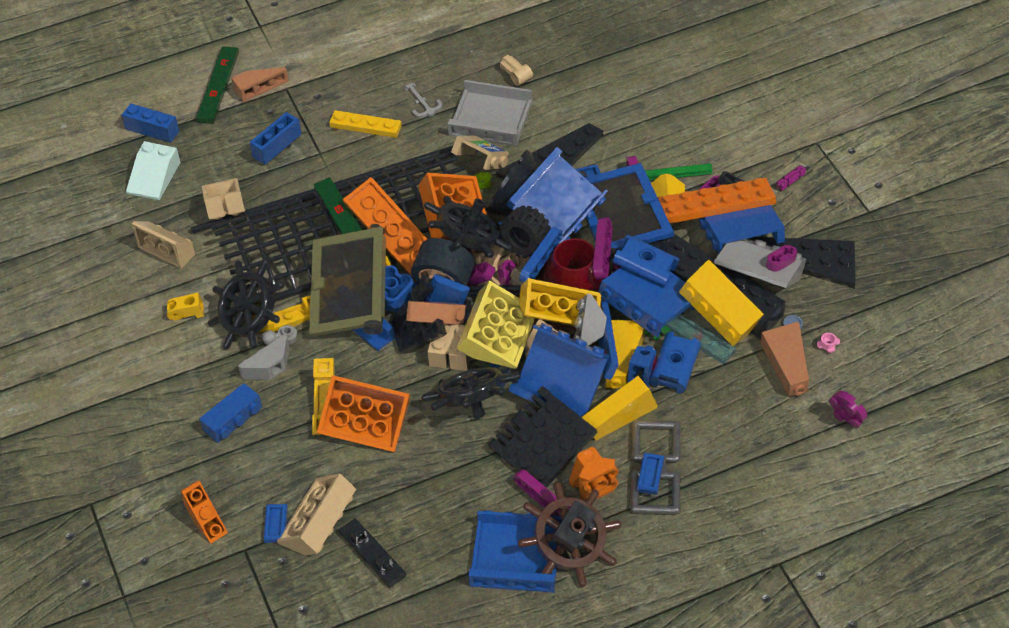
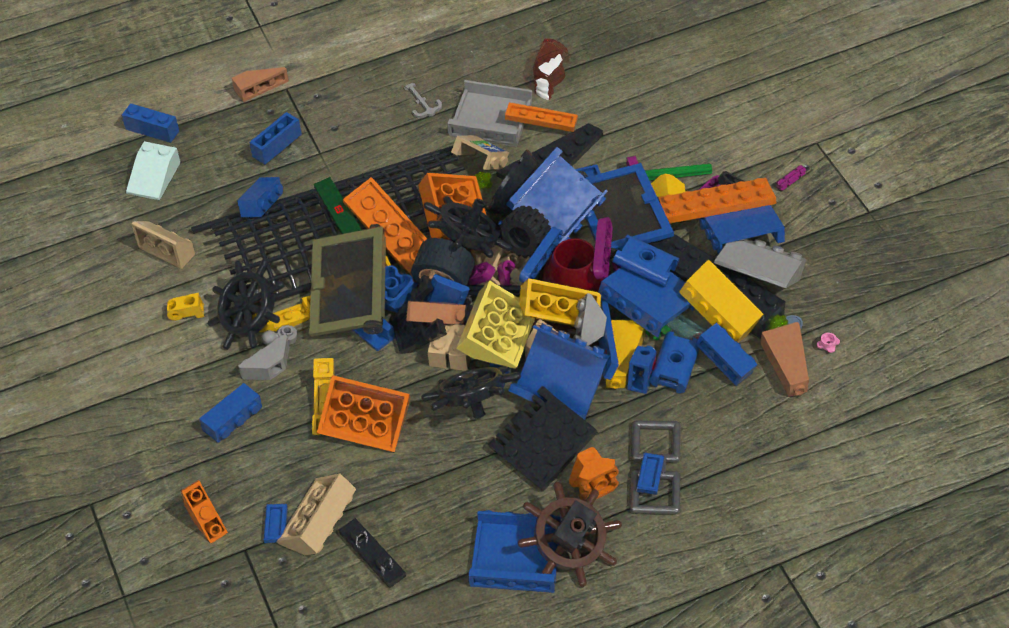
dark green tile [196,46,239,124] -> none
tan piece [202,178,245,220] -> none
yellow plate [329,110,402,138] -> none
tan piece [500,55,533,86] -> none
magenta beam [513,469,562,521] -> none
yellow slope [582,376,658,440] -> none
black wing [748,237,855,289] -> none
magenta beam [766,245,797,271] -> none
magenta plate [829,390,867,428] -> none
none -> blue brick [237,177,283,217]
none -> orange plate [505,102,578,132]
none -> clear red animal [533,39,570,100]
none -> blue brick [696,323,758,386]
none -> clear neon green plate [770,314,788,330]

